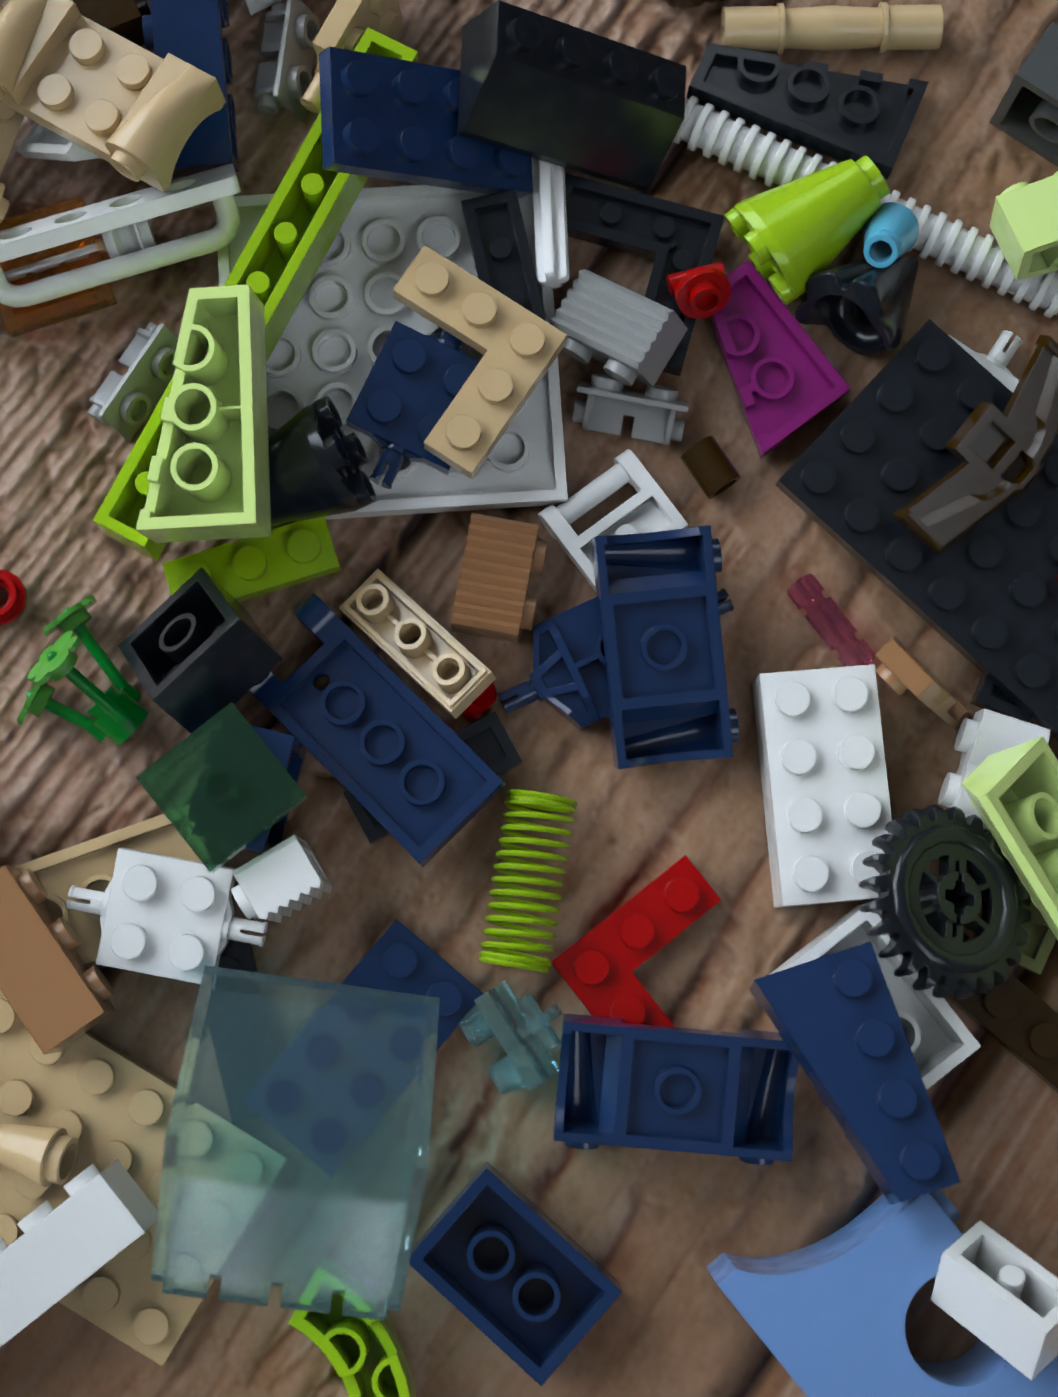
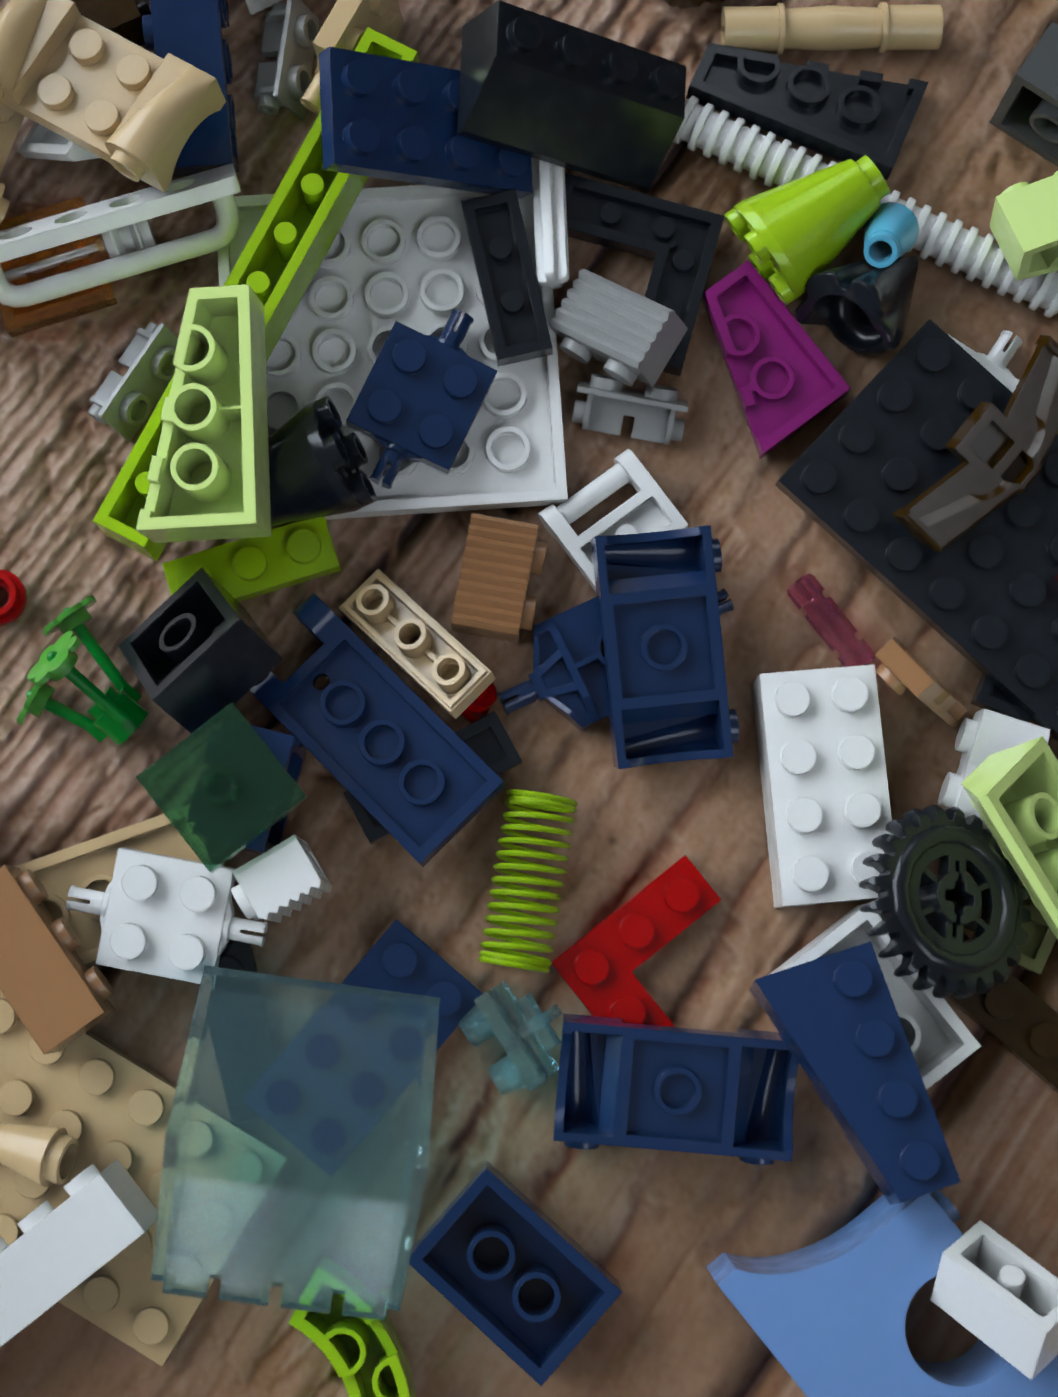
tan plate [392,245,567,479] -> none
red plate [667,261,731,319] -> none
dark brown hinge [680,435,741,499] -> none

